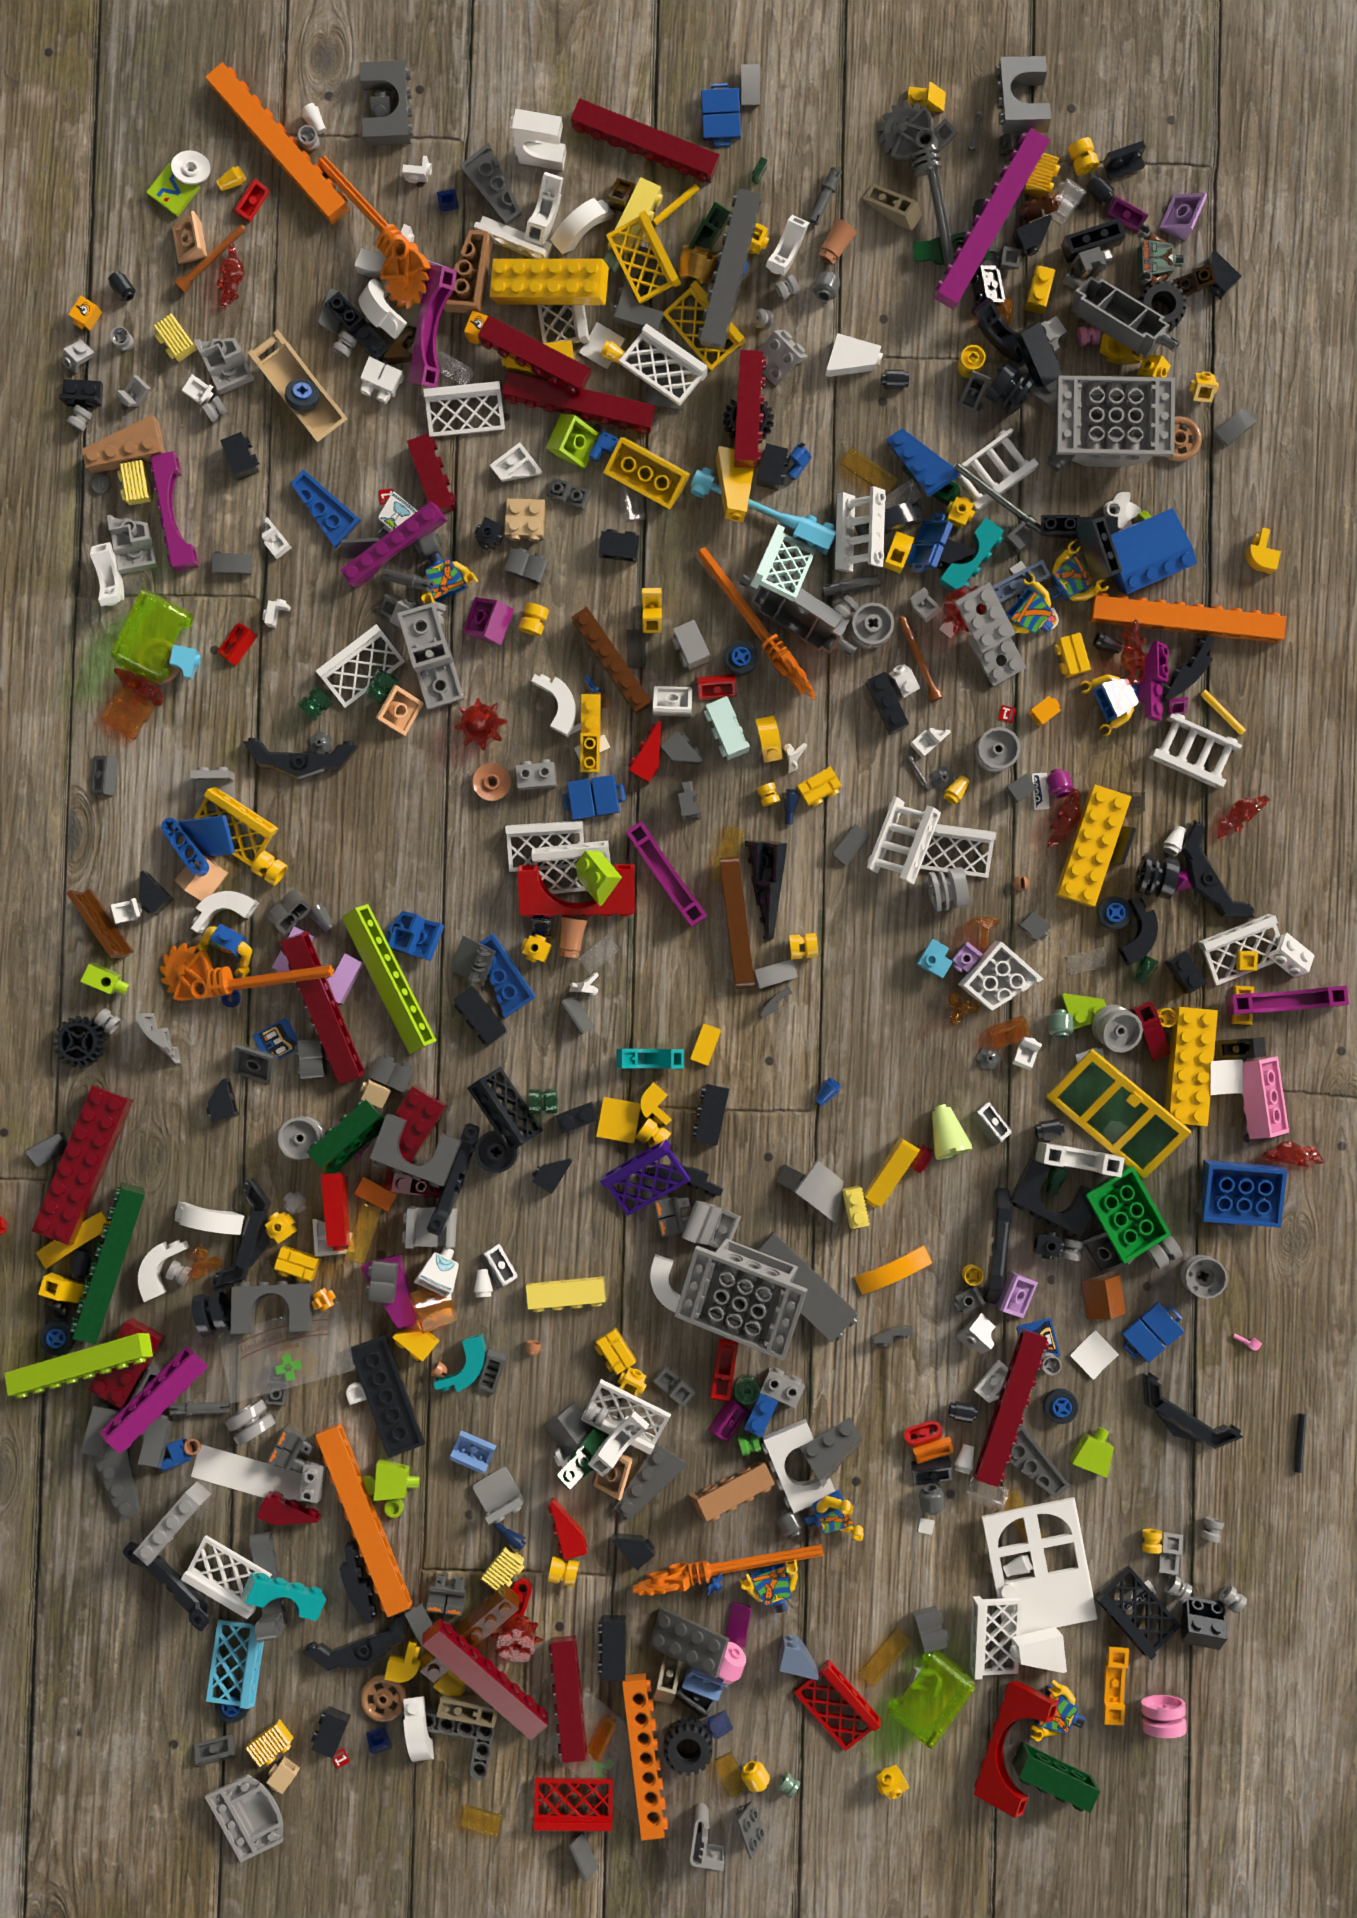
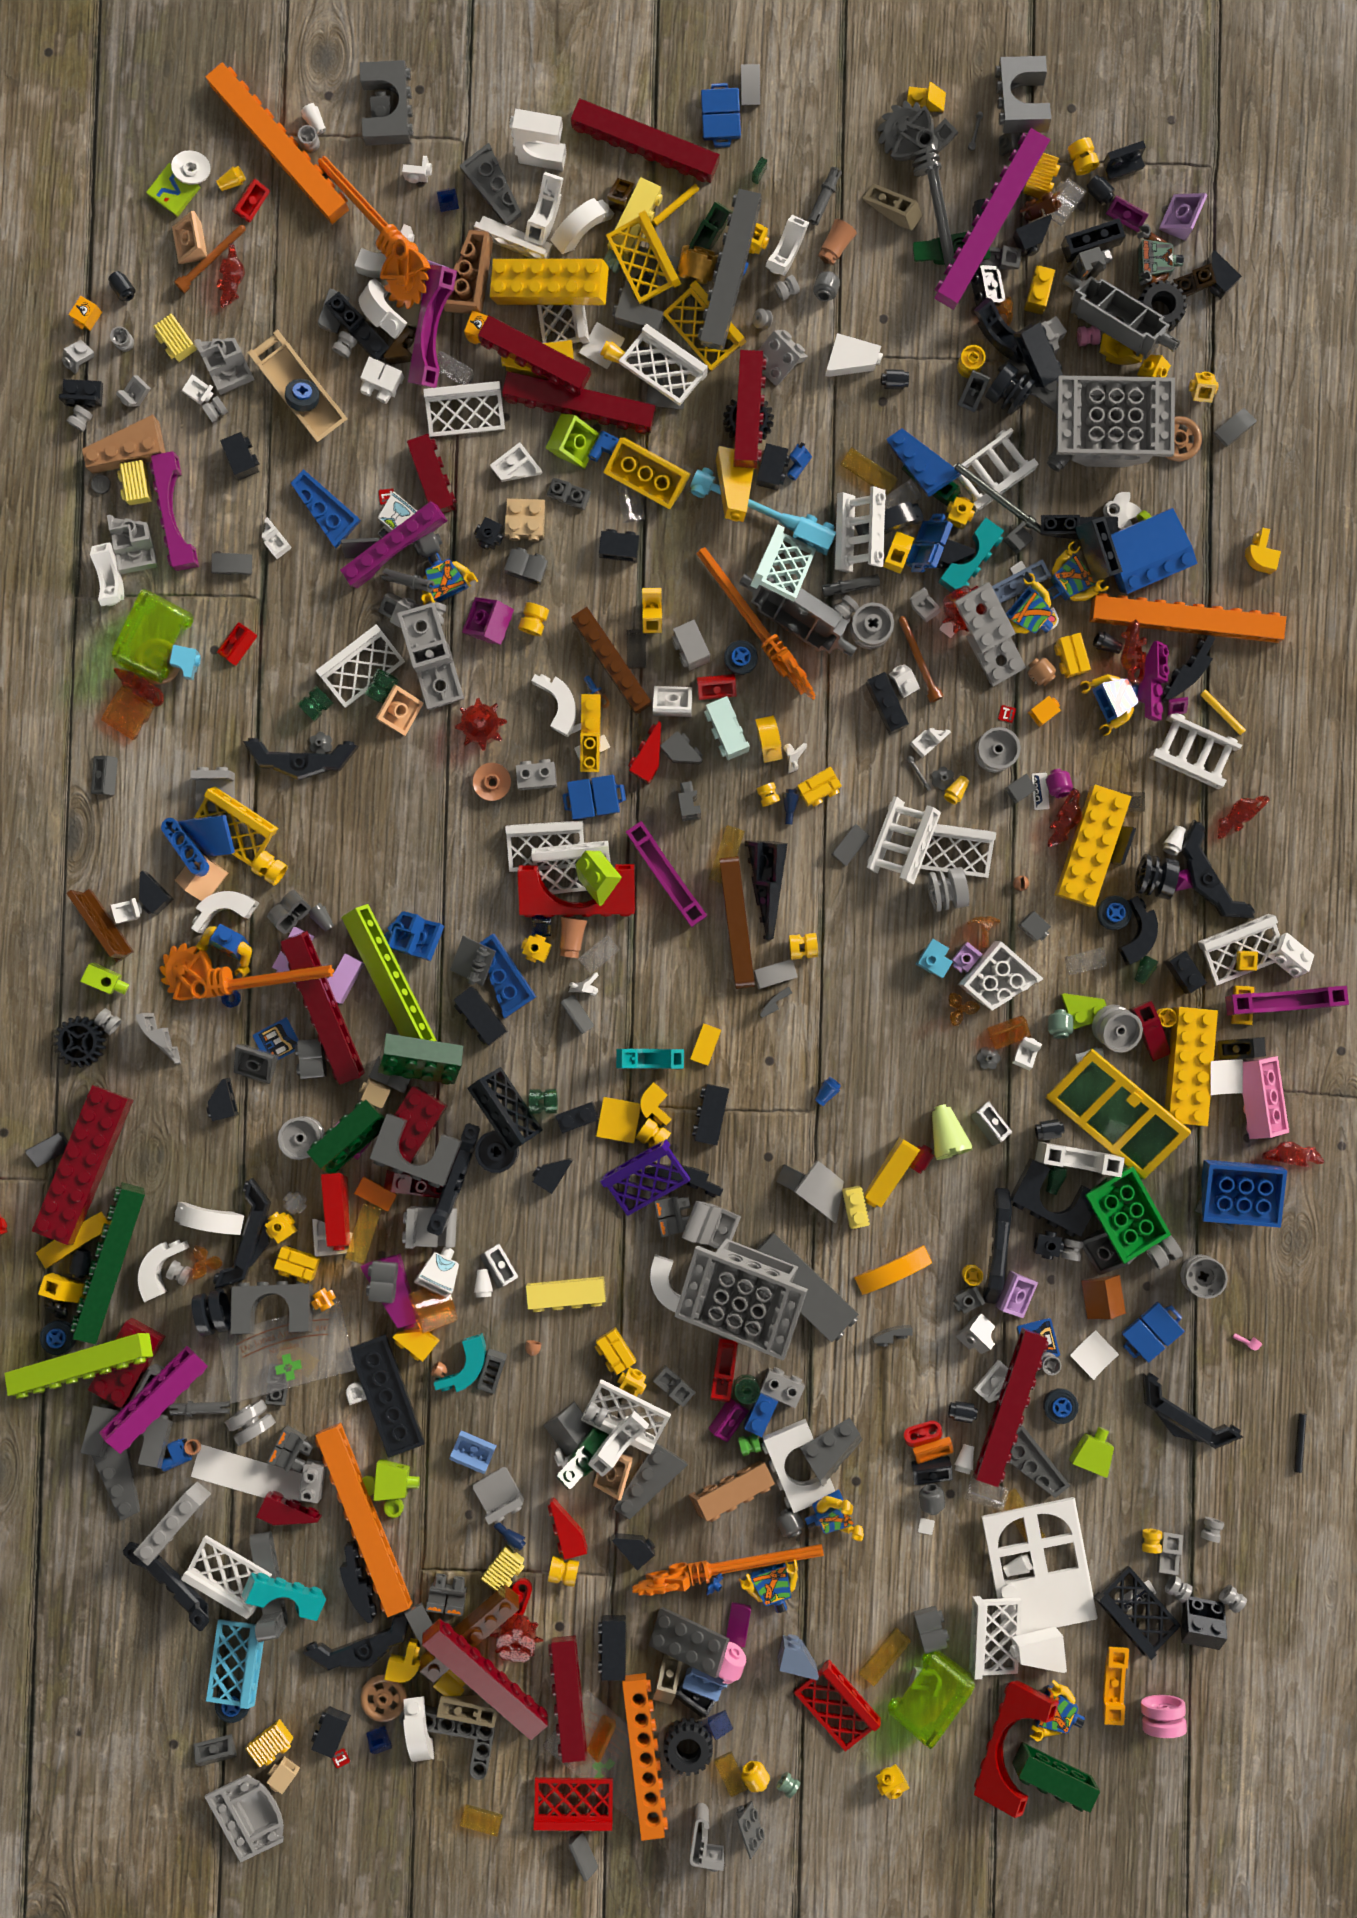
white bracket [263,599,291,628] -> none
none -> dark green brick [378,1033,463,1085]
none -> medium nougat head [1027,658,1056,687]

